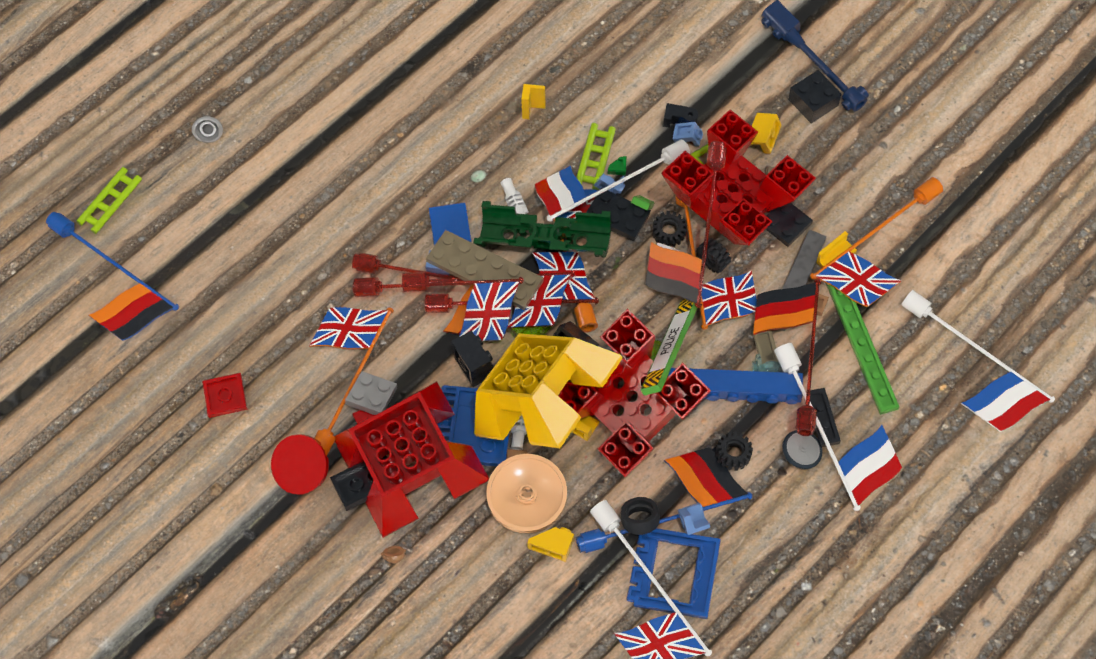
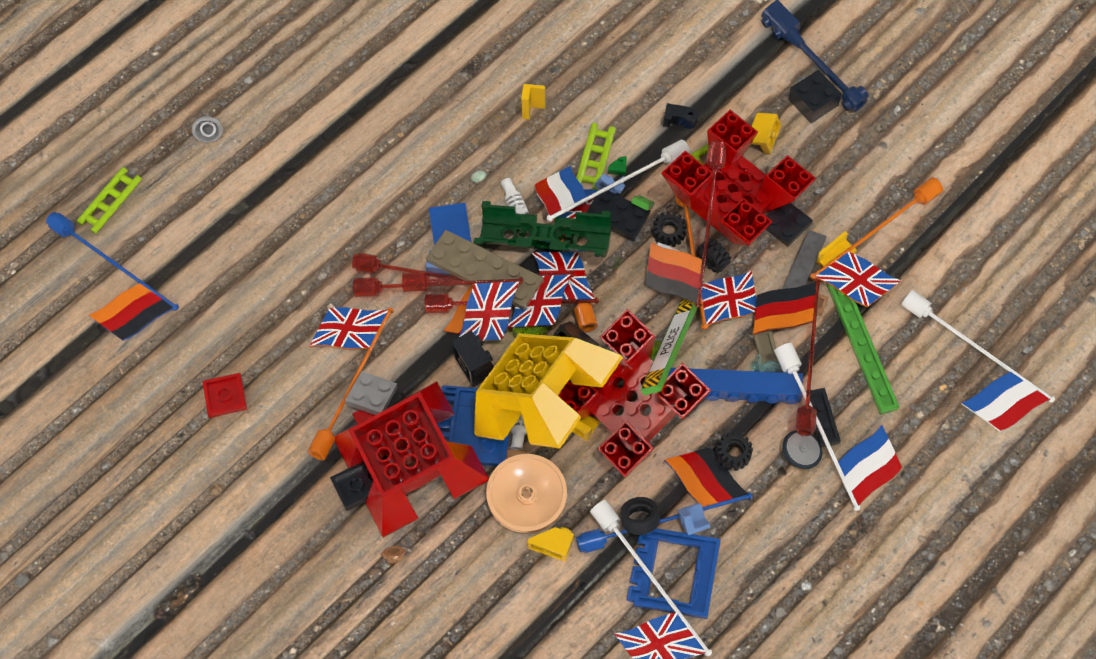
red tile [271,434,329,494] -> none
medium blue bracket [673,122,703,146] -> none

